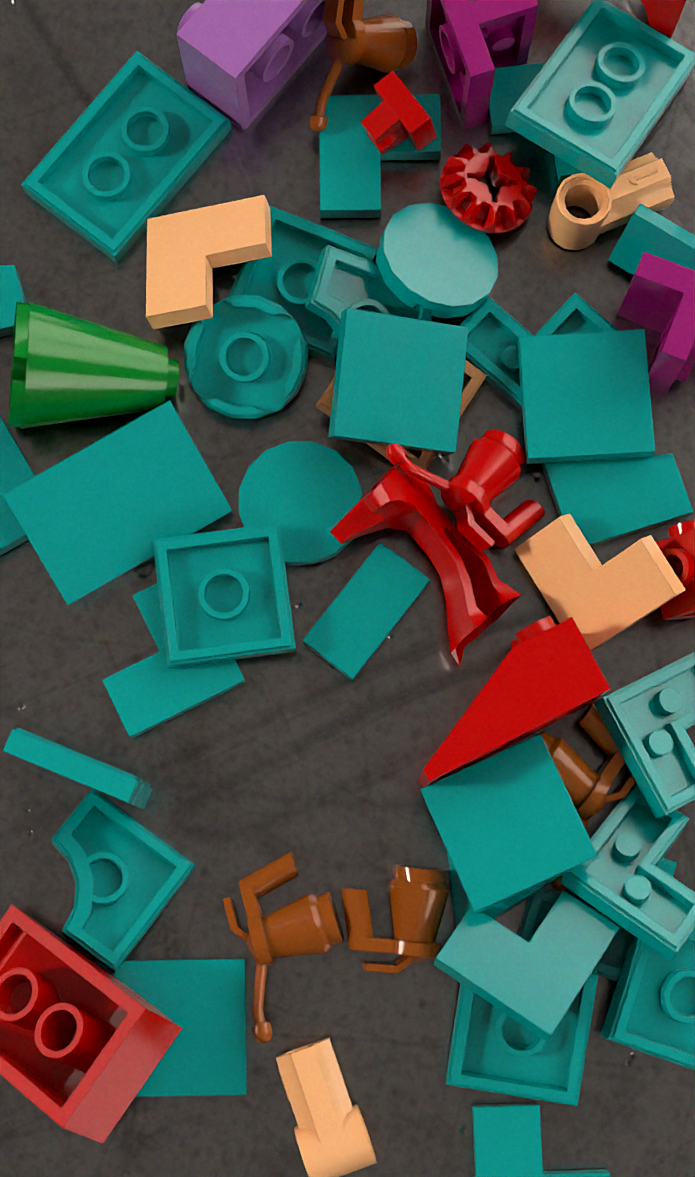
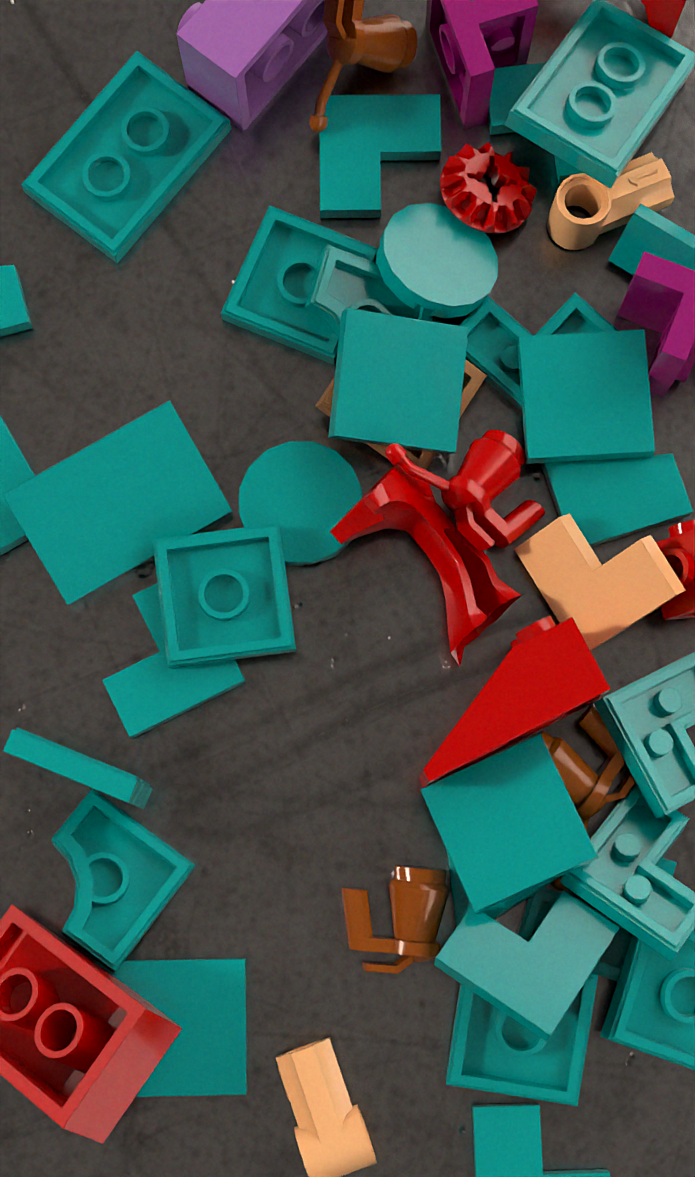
green cone [8,302,179,429] -> none
light nougat tile [146,195,272,330] -> none
teal tile [184,295,308,419] -> none
dark orange piece [223,851,344,1043] -> none
teal tile [302,541,430,682] -> none
red tile [361,70,438,155] -> none

